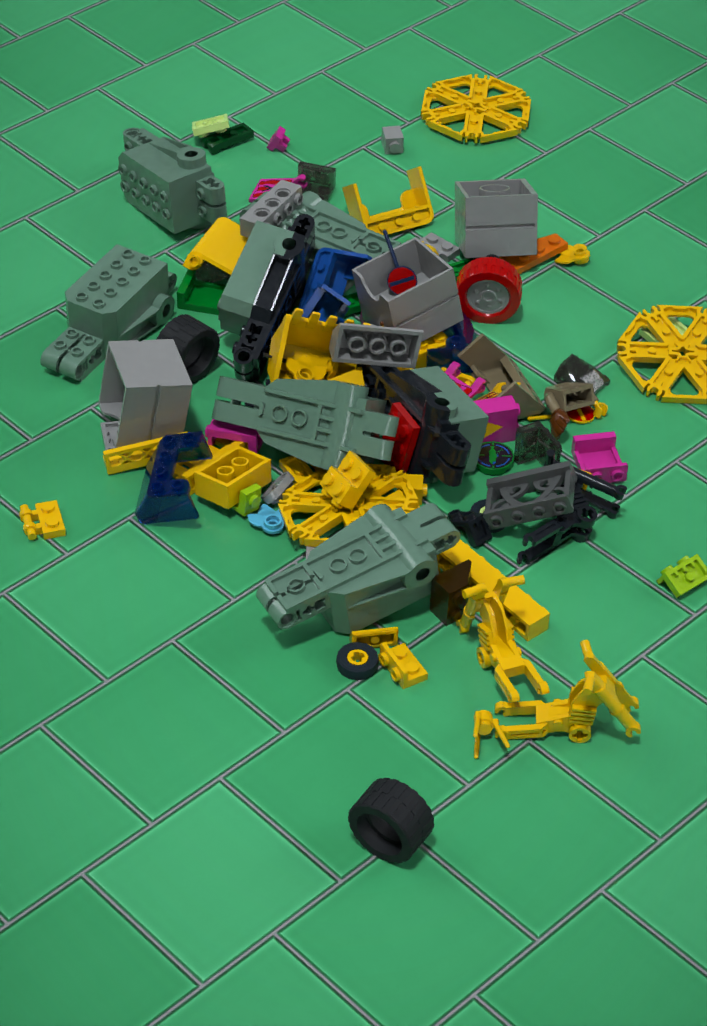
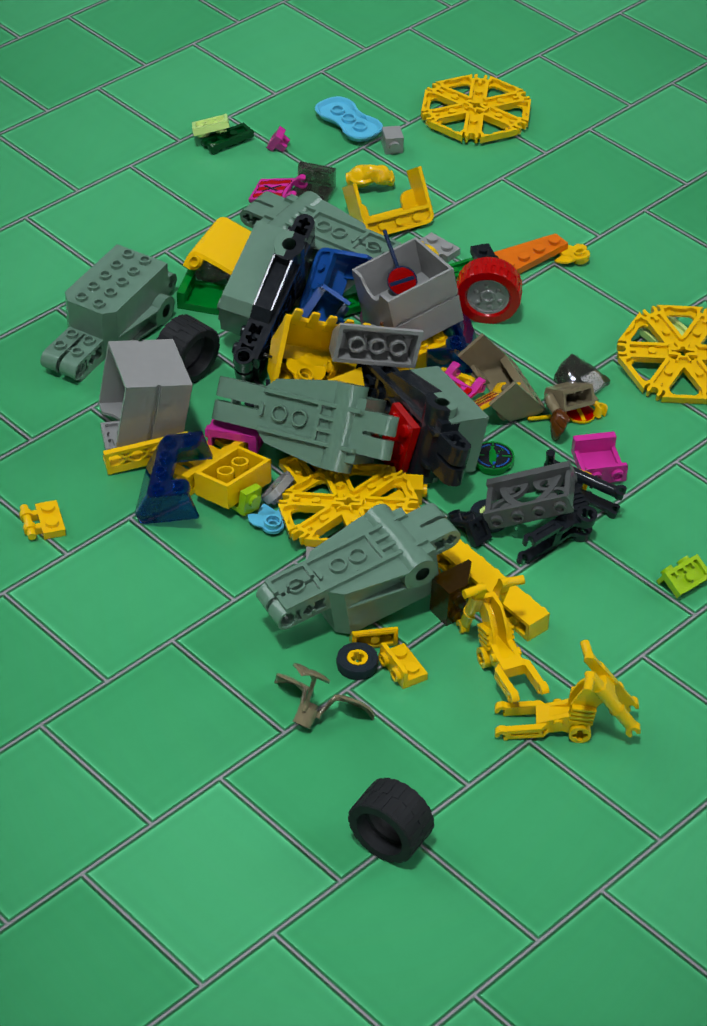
sand green piece [118,128,228,234] -> none
light grey brick [239,179,303,238] -> none
yellow plate [319,450,376,510] -> none
light grey piece [455,178,538,258] -> none
yellow plant [473,710,510,759] -> none
dark pink brick [474,395,520,443] -> none
clear smoke bracket [514,421,562,466] -> none
none -> dark tan plant [274,663,375,729]
none -> medium azure plate [315,96,383,142]
none -> yellow animal [346,164,395,188]

